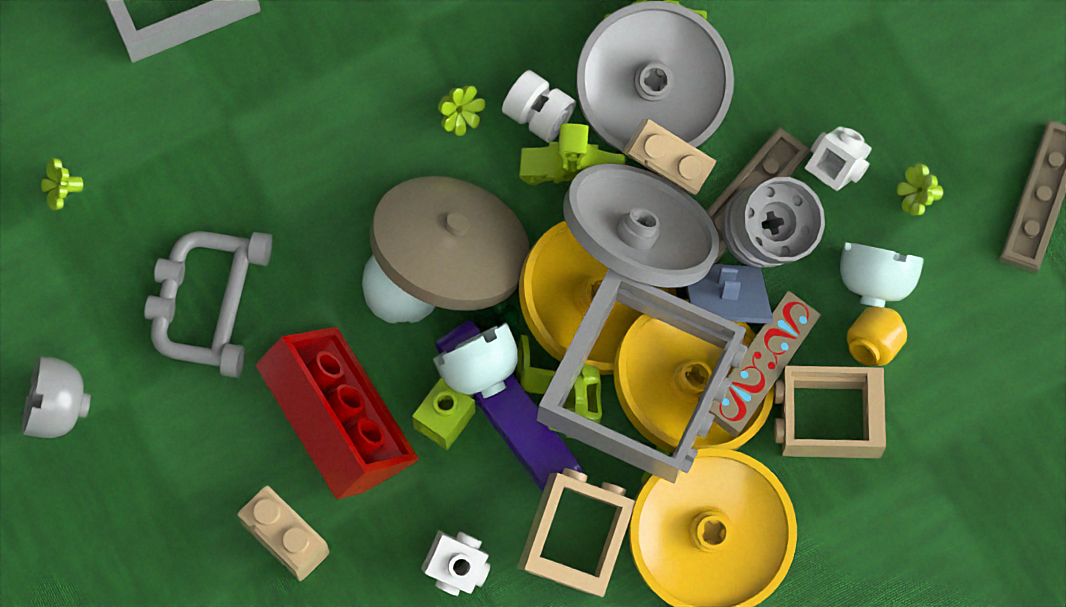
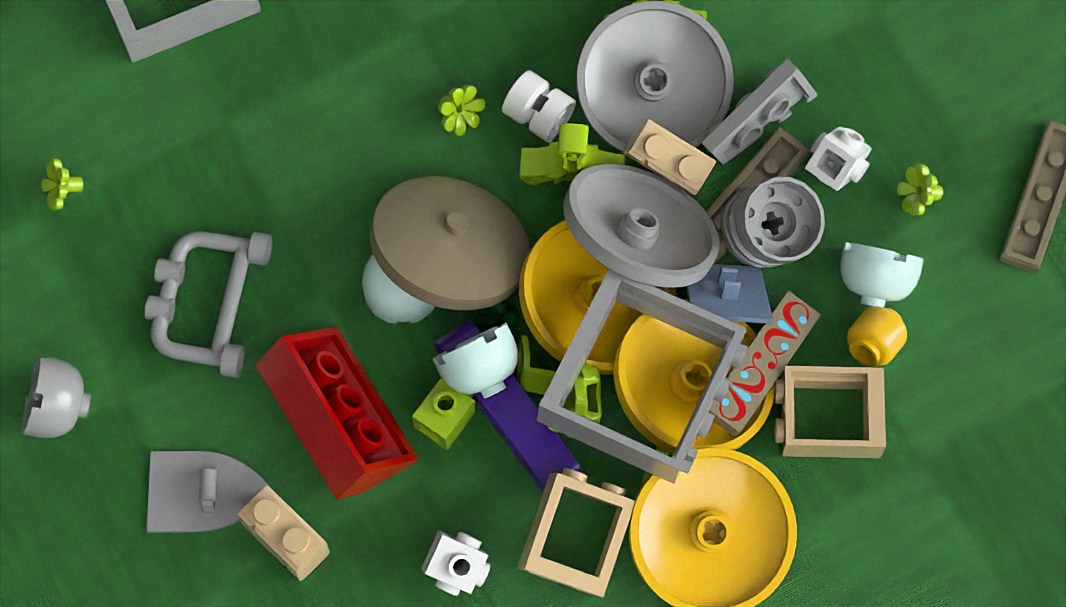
none -> light grey shield [147,451,268,533]
none -> light grey wing [701,58,818,165]

